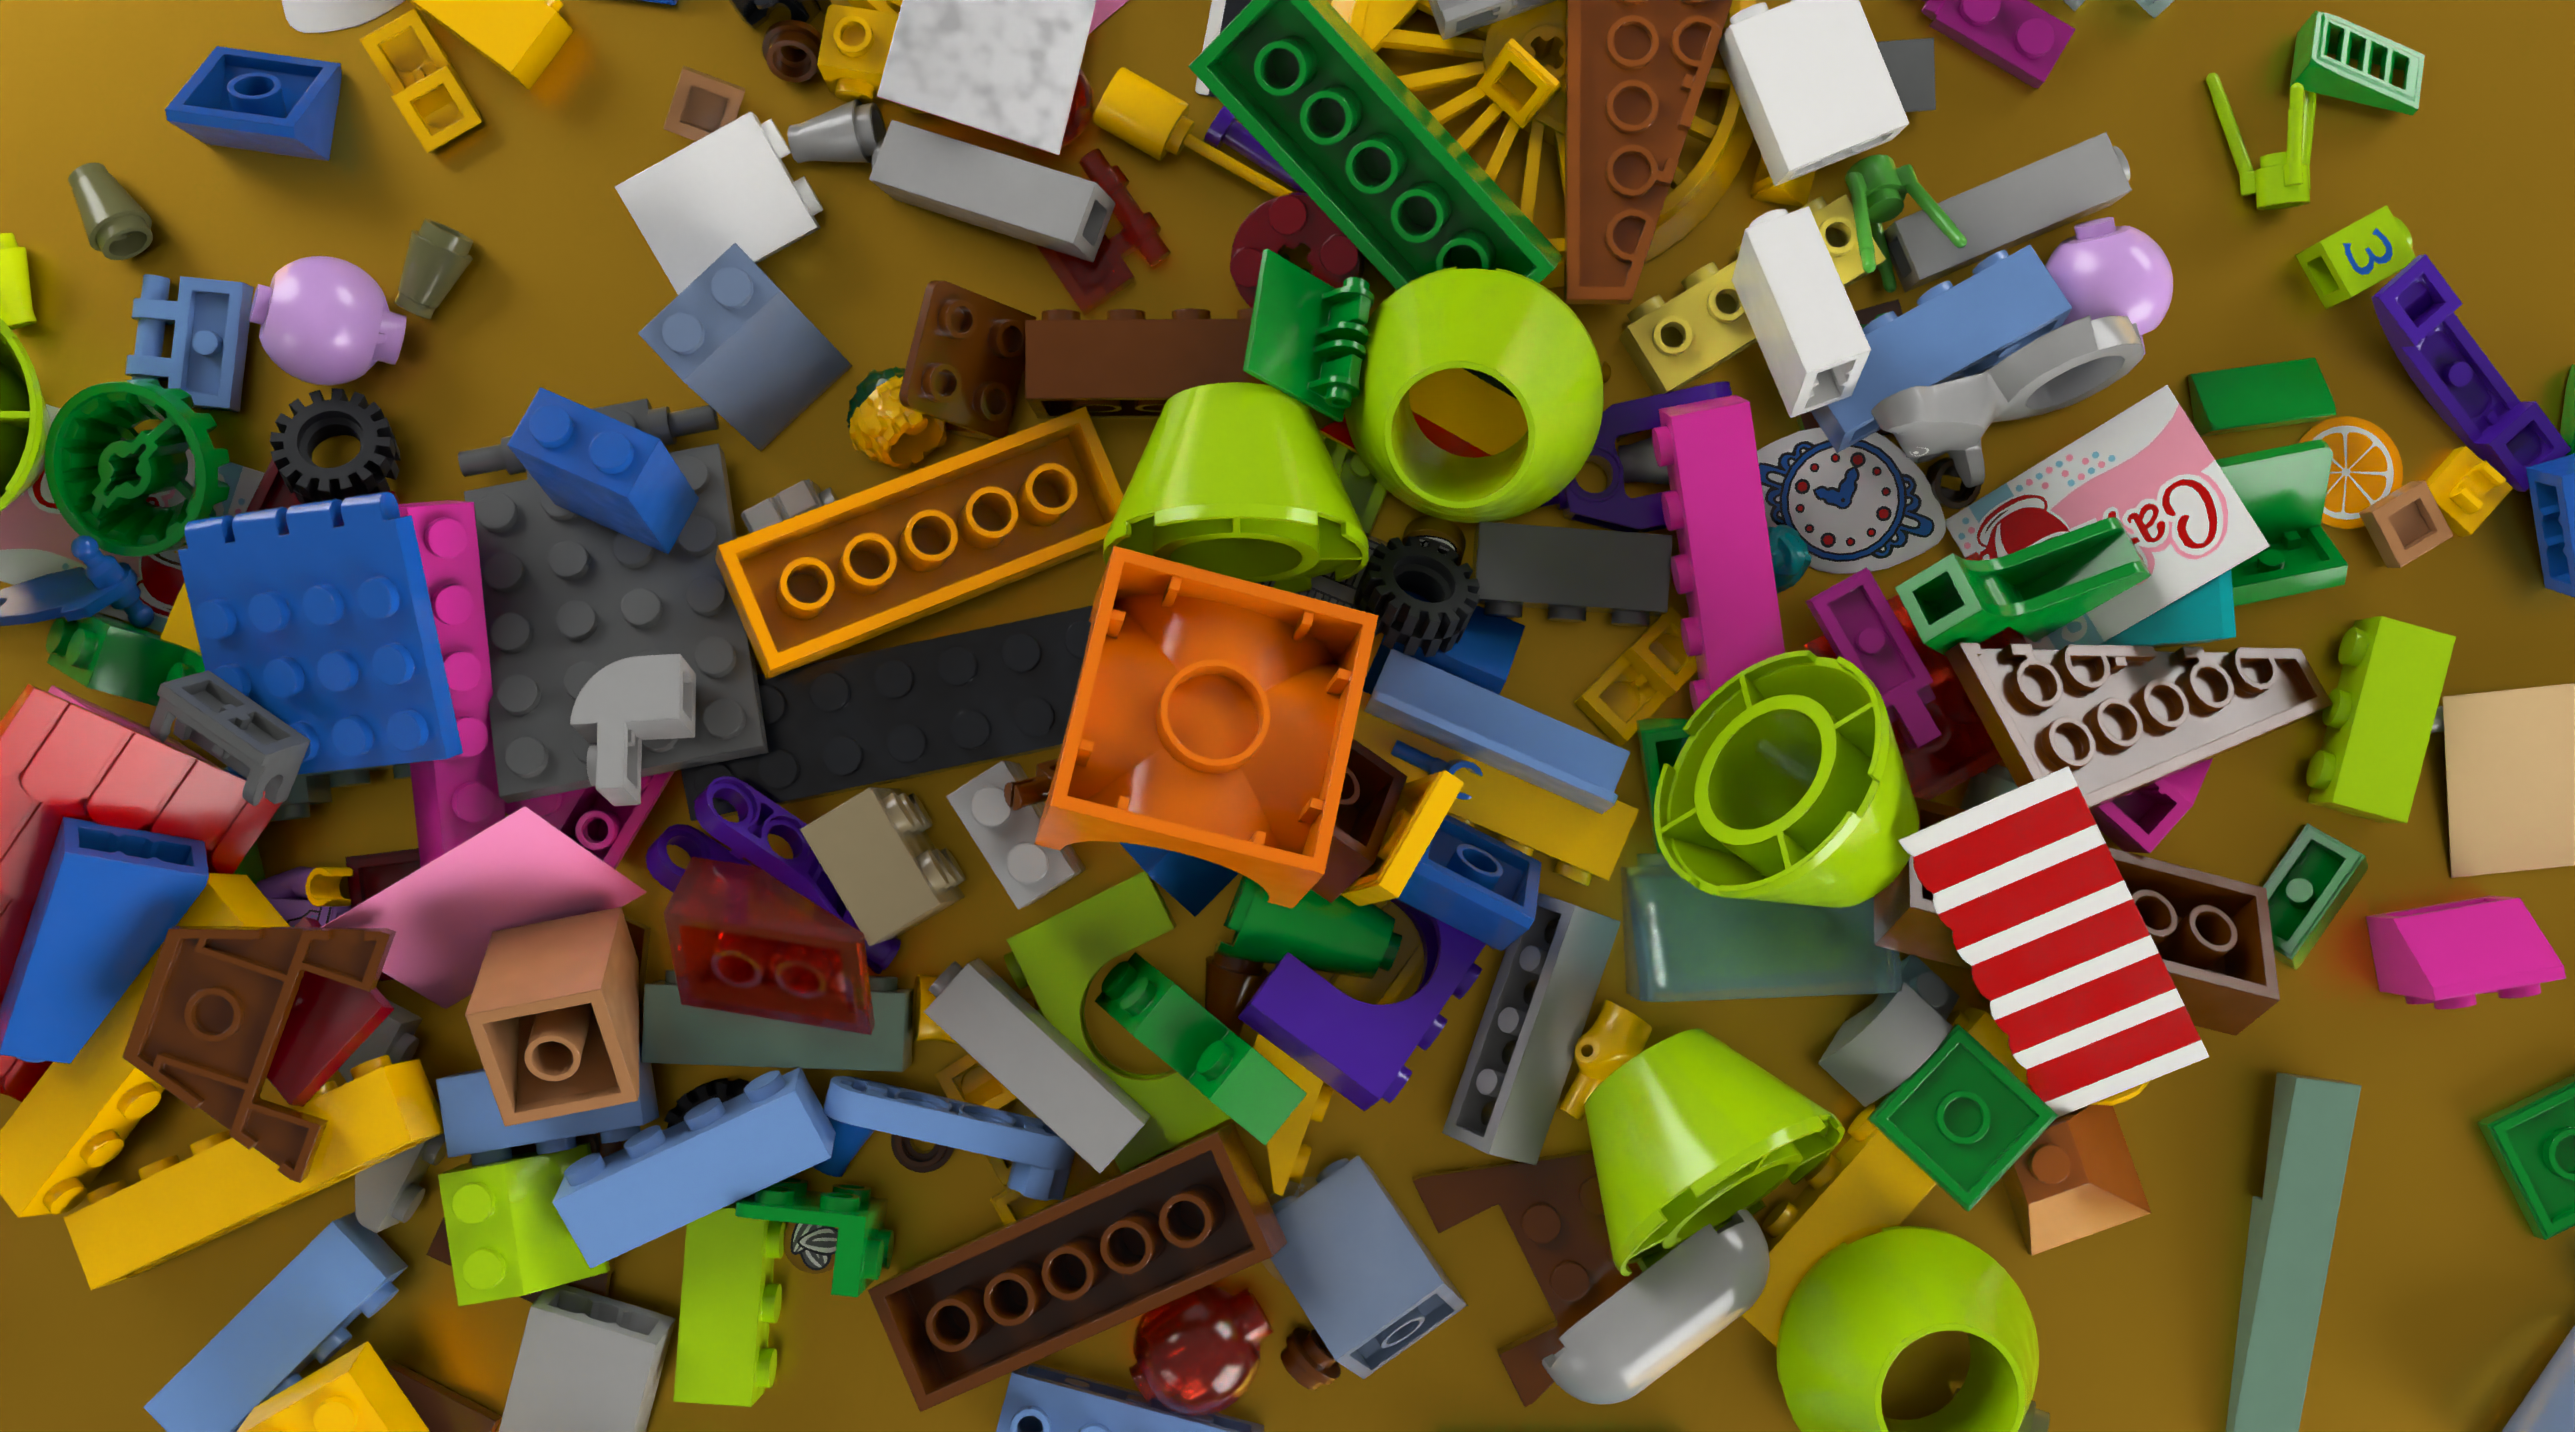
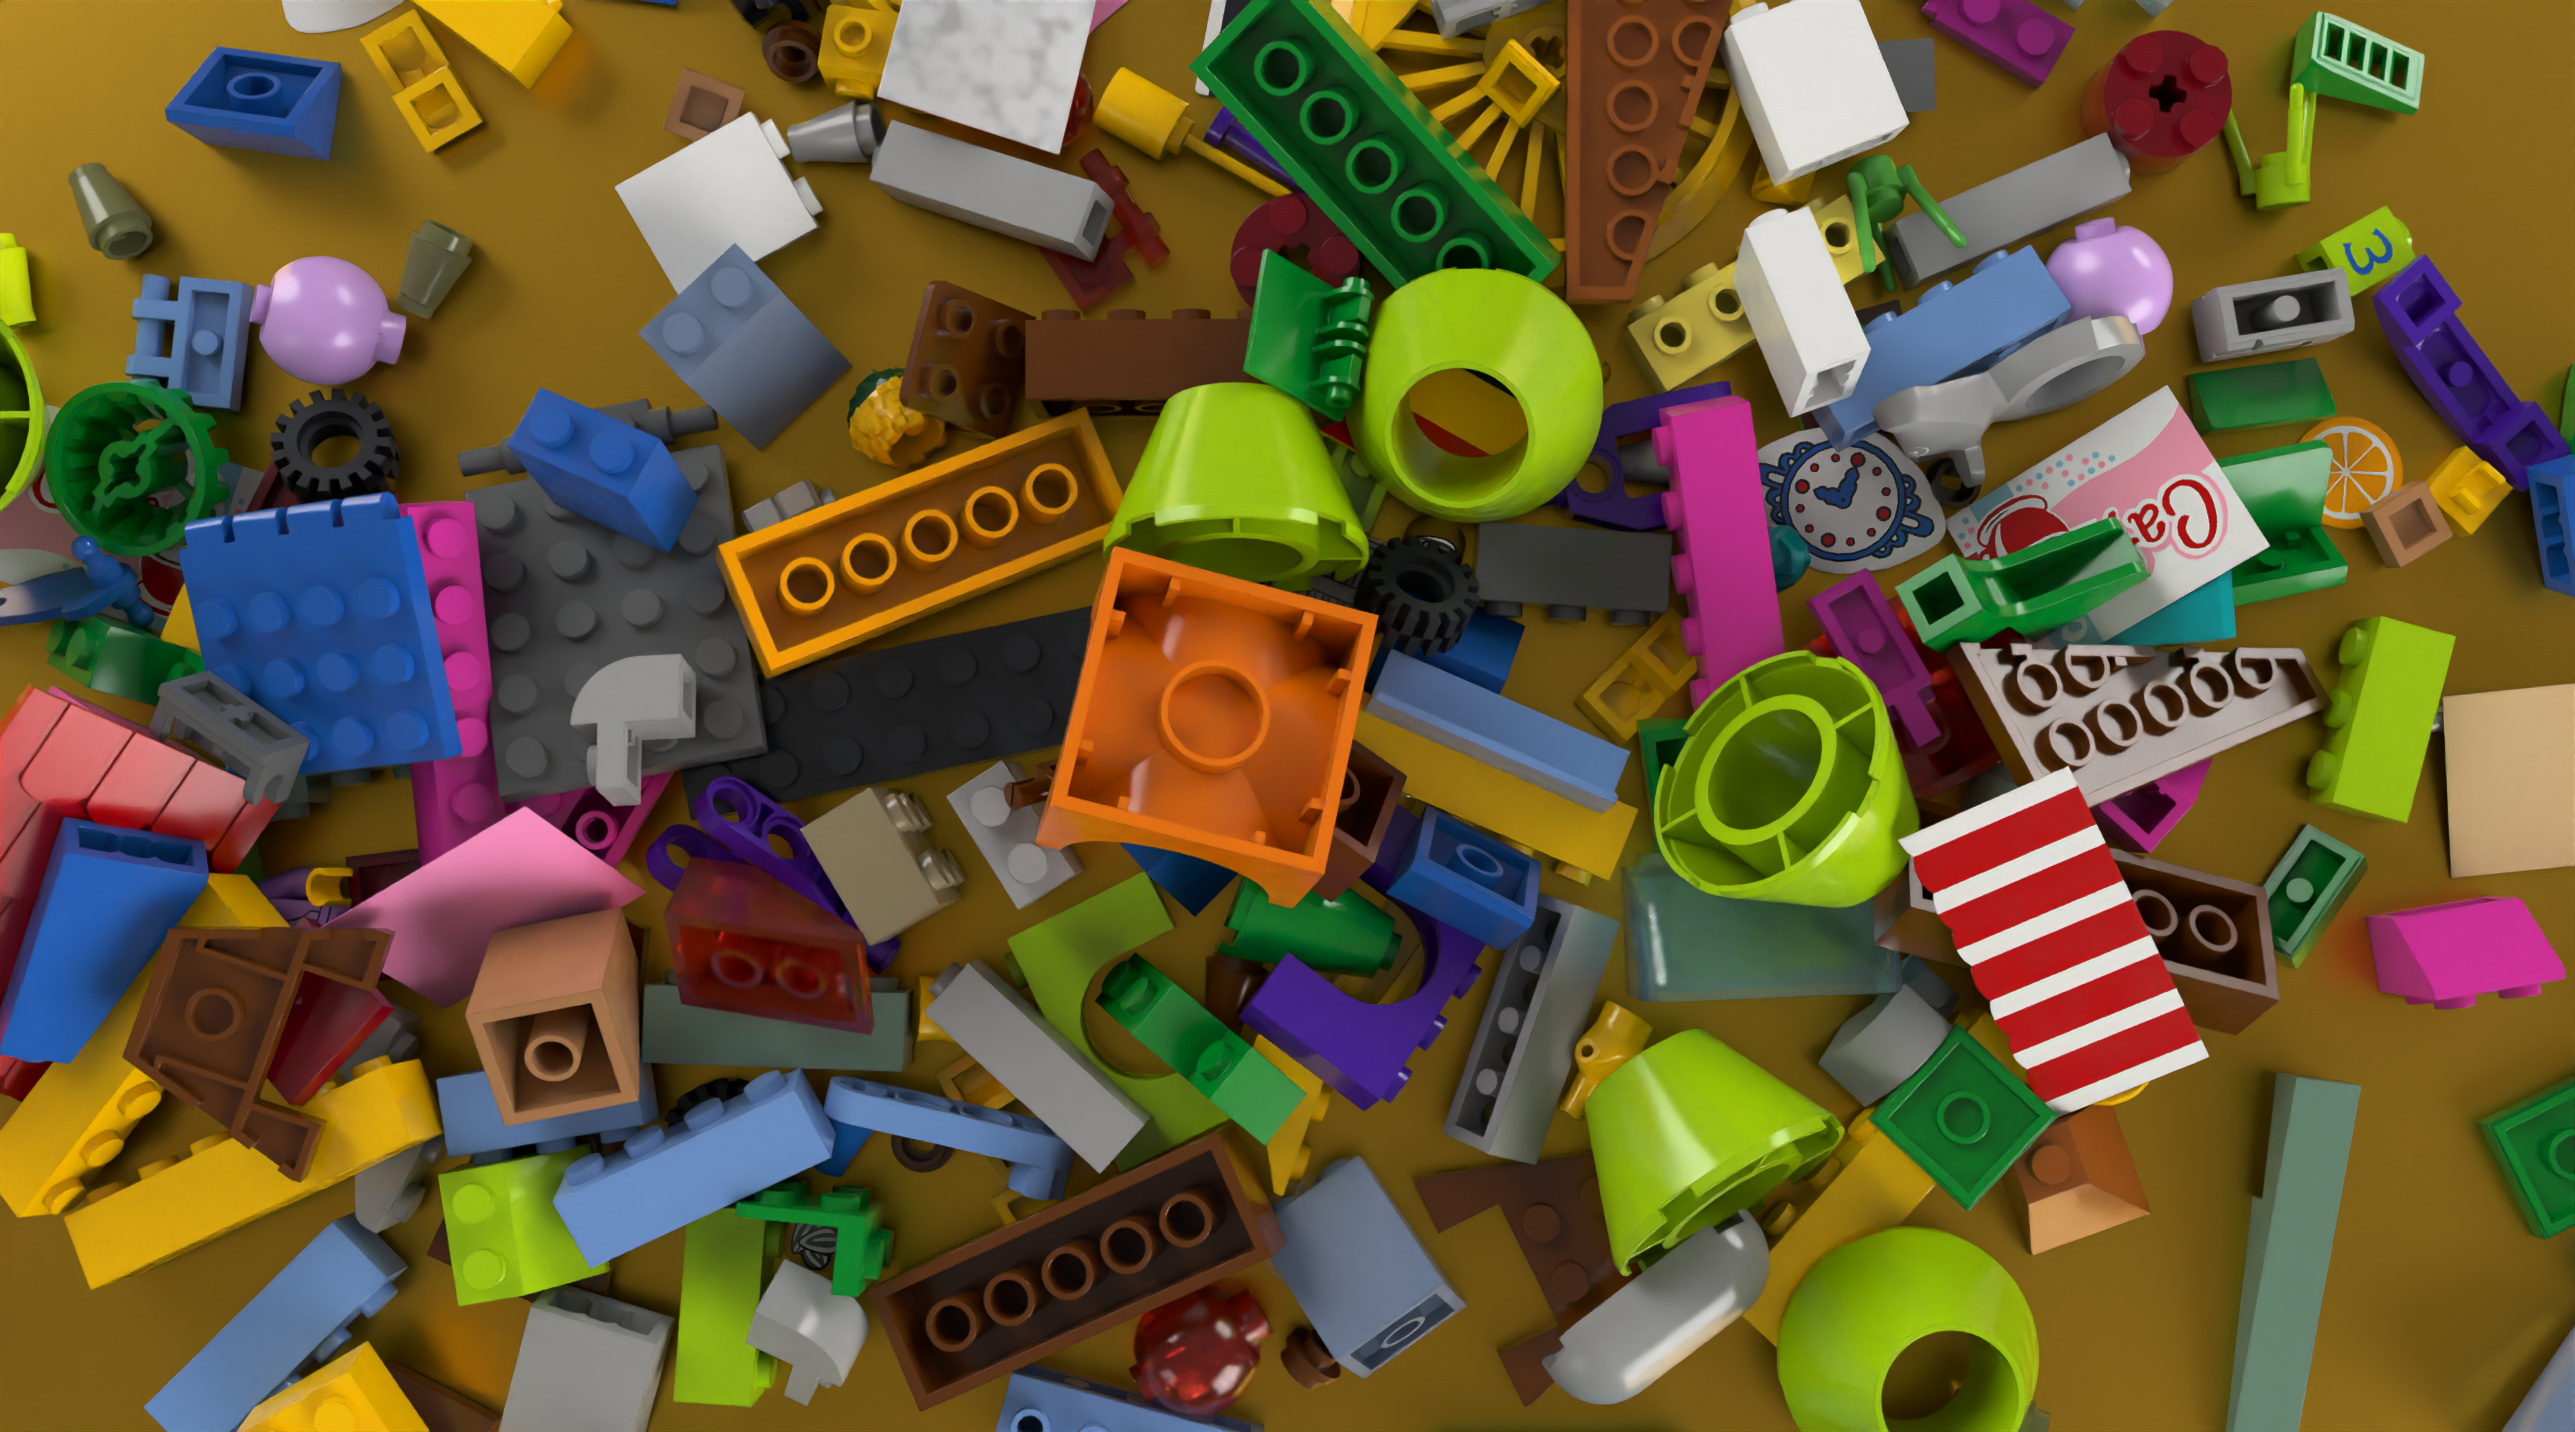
yellow tile [1341,770,1464,906] -> none
blue hand [1391,740,1483,800] -> none
none -> light grey brick [746,1259,870,1406]
none -> dark red brick [2080,30,2232,176]
none -> light grey brick [2191,267,2355,363]

